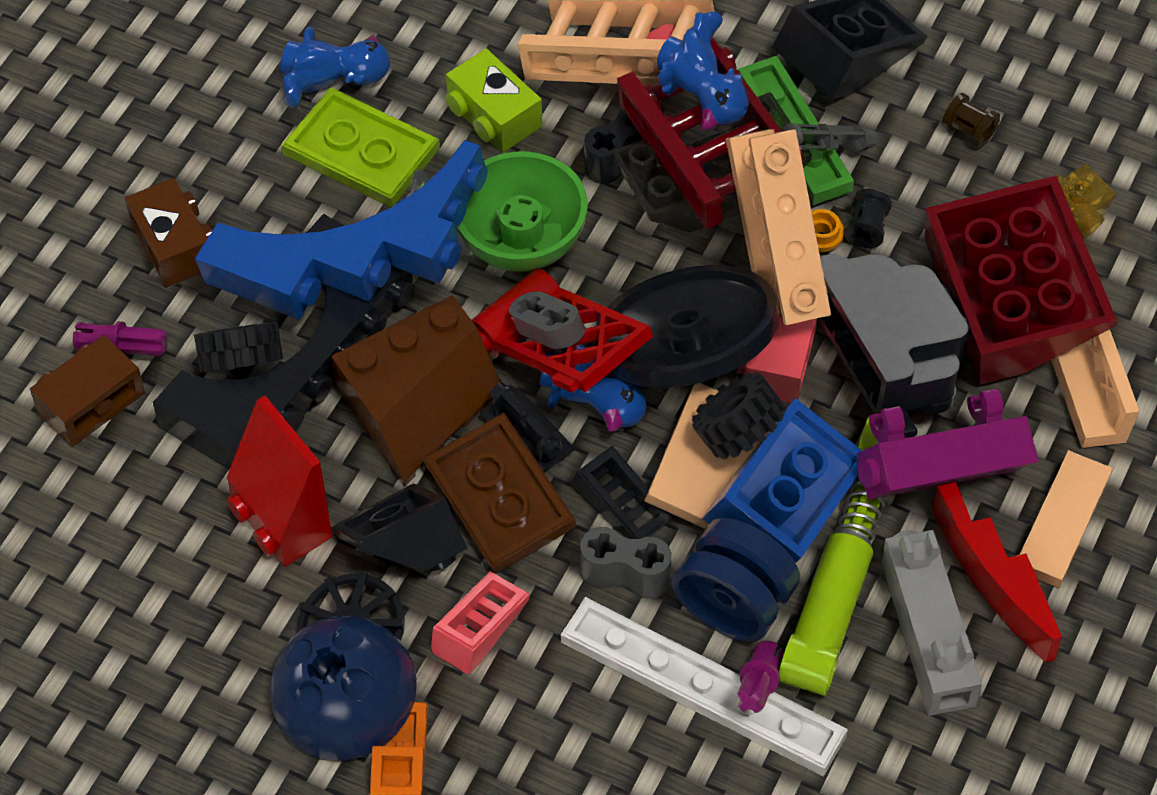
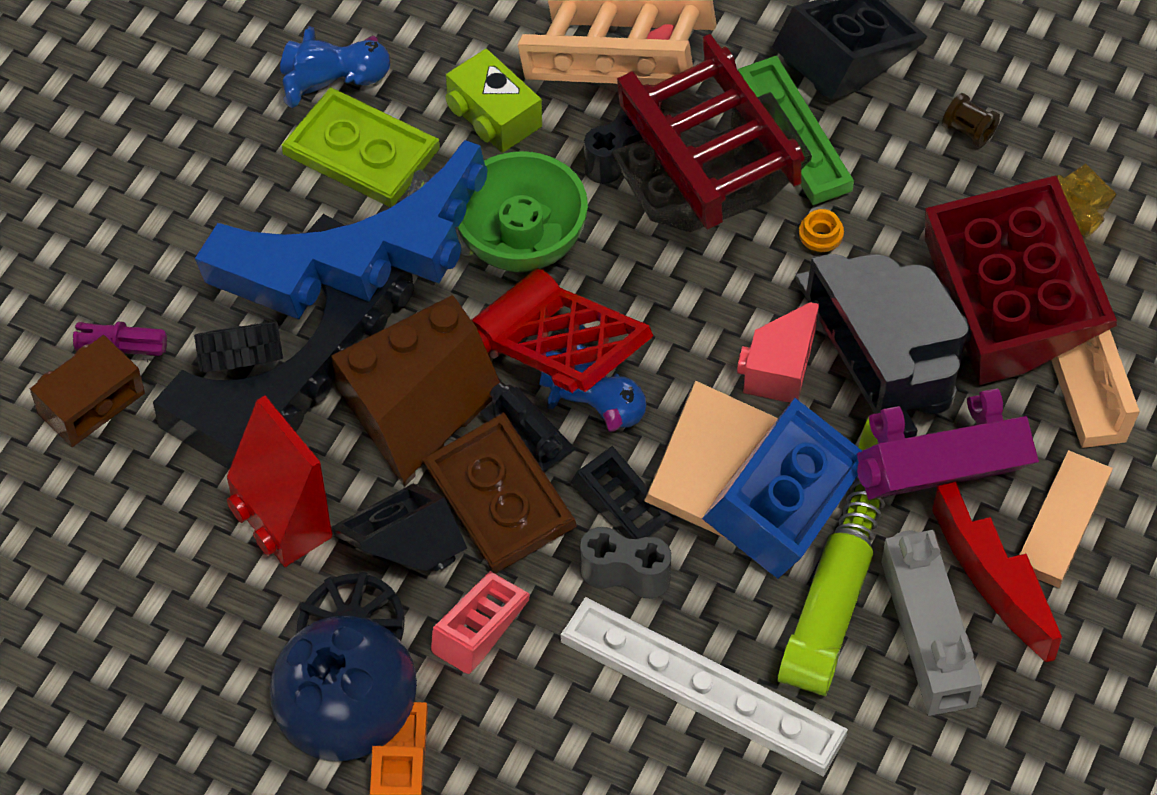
reddish brown brick [124,178,212,288] -> none
dark grey beam [509,291,585,349] -> none
black dish [595,265,780,388] -> none
blue animal [657,12,749,130] -> none
dark blue wheel [672,518,800,642] -> none
black tyre [692,372,785,459] -> none
light nougat fence [726,129,831,325] -> none
magenta axle [737,640,784,713] -> none
dark grey piece [782,123,878,151] -> none
black bush [844,188,892,248] -> none

